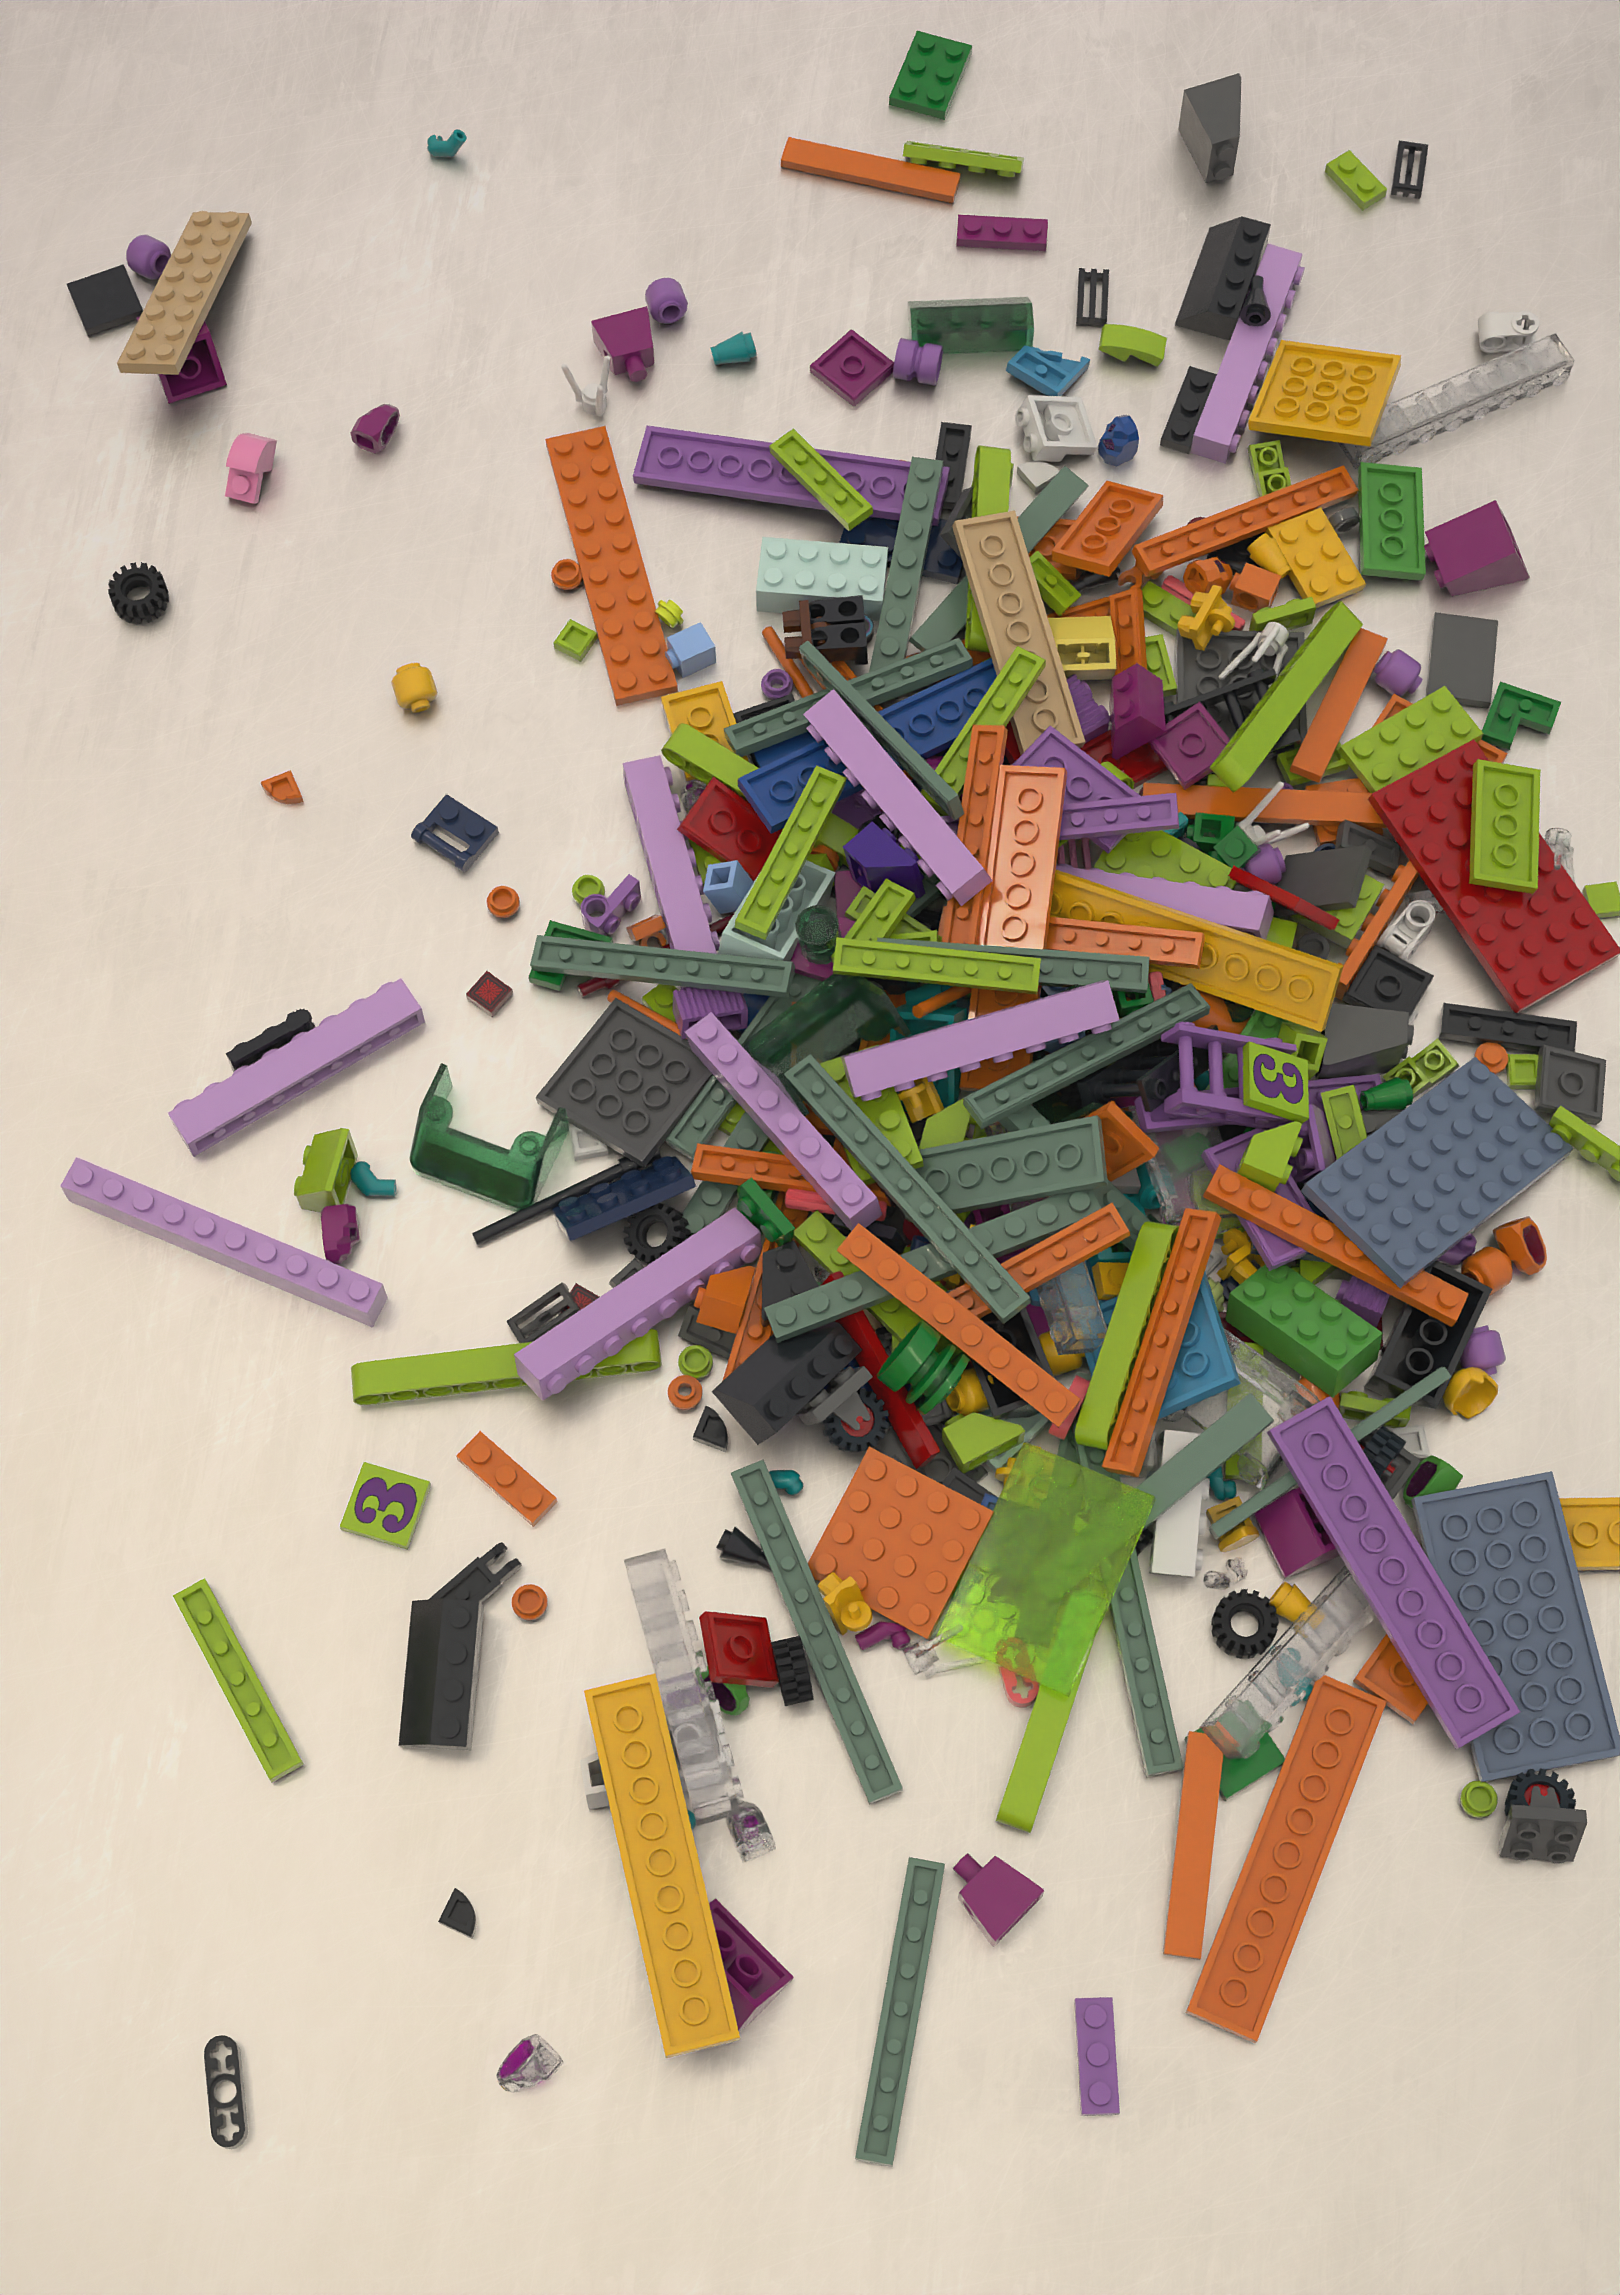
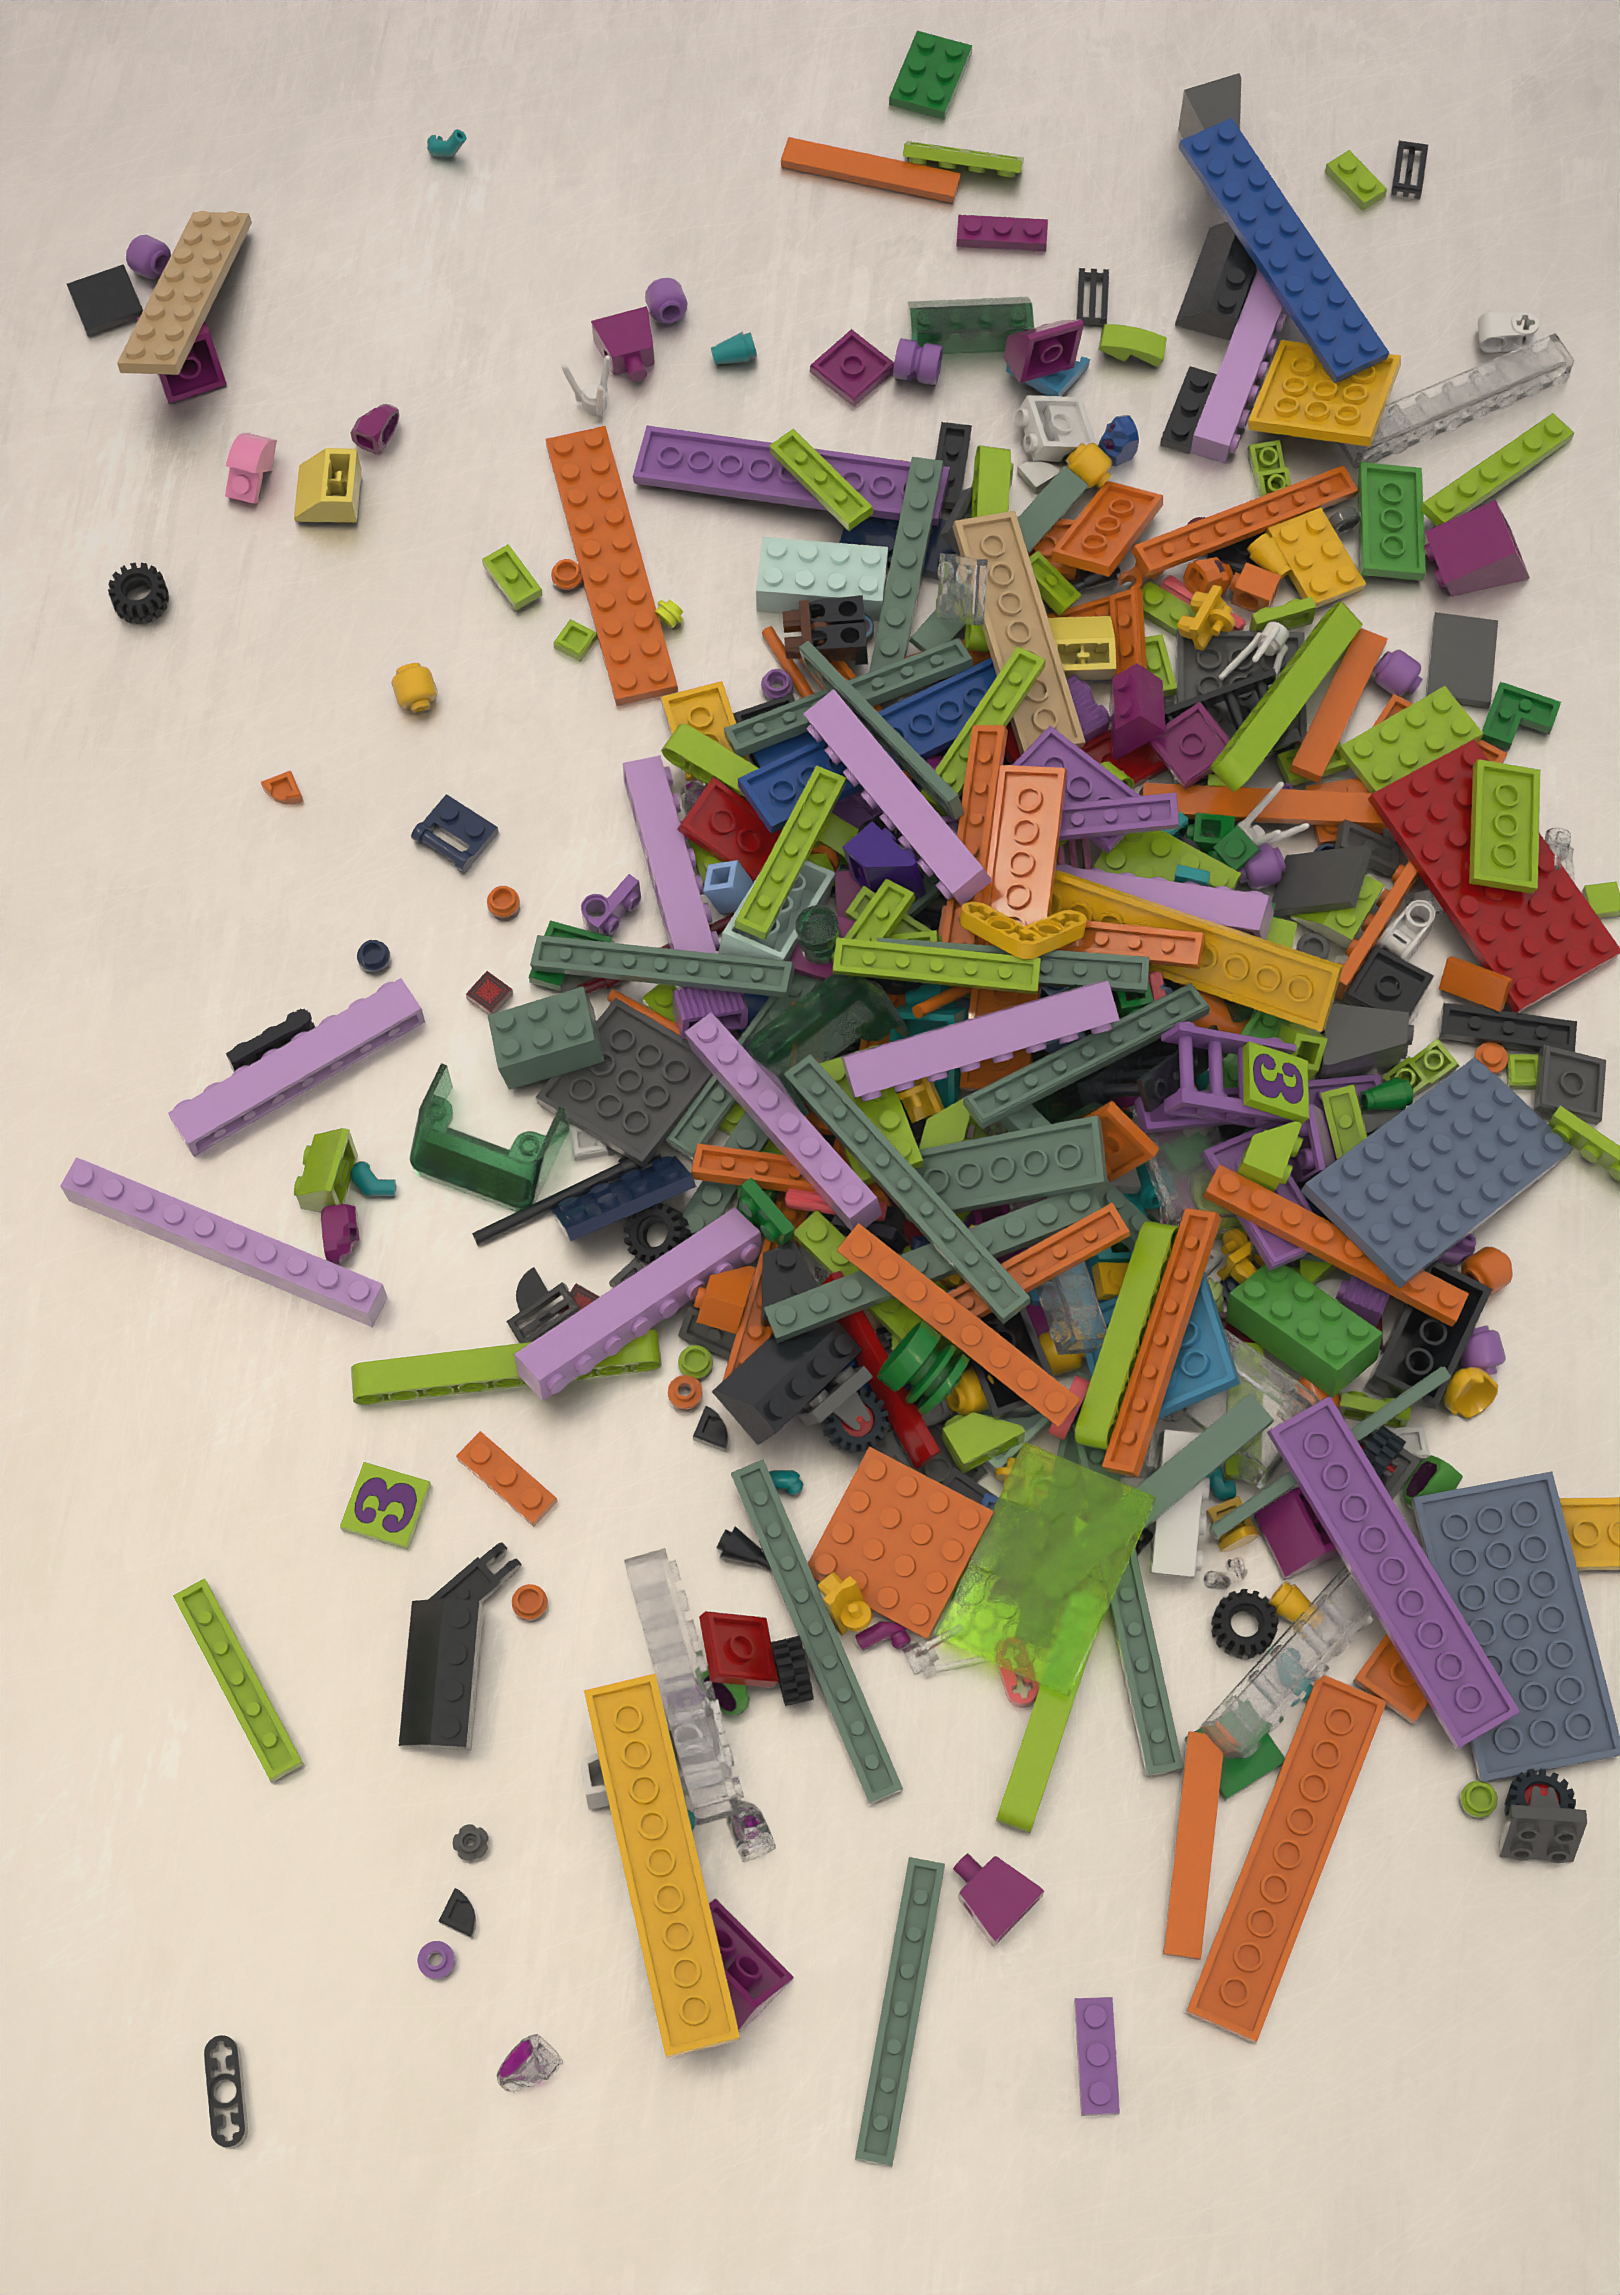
lime plate [572,875,605,905] -> none
orange tile [626,915,666,946] -> none
light blue brick [665,622,716,678] -> none
red tile [1228,866,1340,930] -> none
black cone [1240,275,1271,326] -> none
orange rock [1493,1216,1547,1275] -> none
none -> light yellow slope [294,448,362,523]
none -> dark blue plate [357,940,390,972]
none -> medium lavender plate [417,1941,455,1979]
none -> dark grey plate [452,1824,489,1861]
none -> lime plate [482,544,543,610]
none -> sand green brick [488,987,605,1090]
none -> black tile [516,1267,549,1312]
none -> clear plate [936,553,988,625]
none -> yellow beam [959,902,1087,959]
none -> magenta slope [1003,319,1084,383]
none -> yellow head [1065,442,1112,489]
none -> teal tile [1174,865,1210,887]
none -> blue plate [1178,118,1389,383]
none -> lime plate [1420,413,1575,526]
none -> orange tile [1439,956,1512,1012]

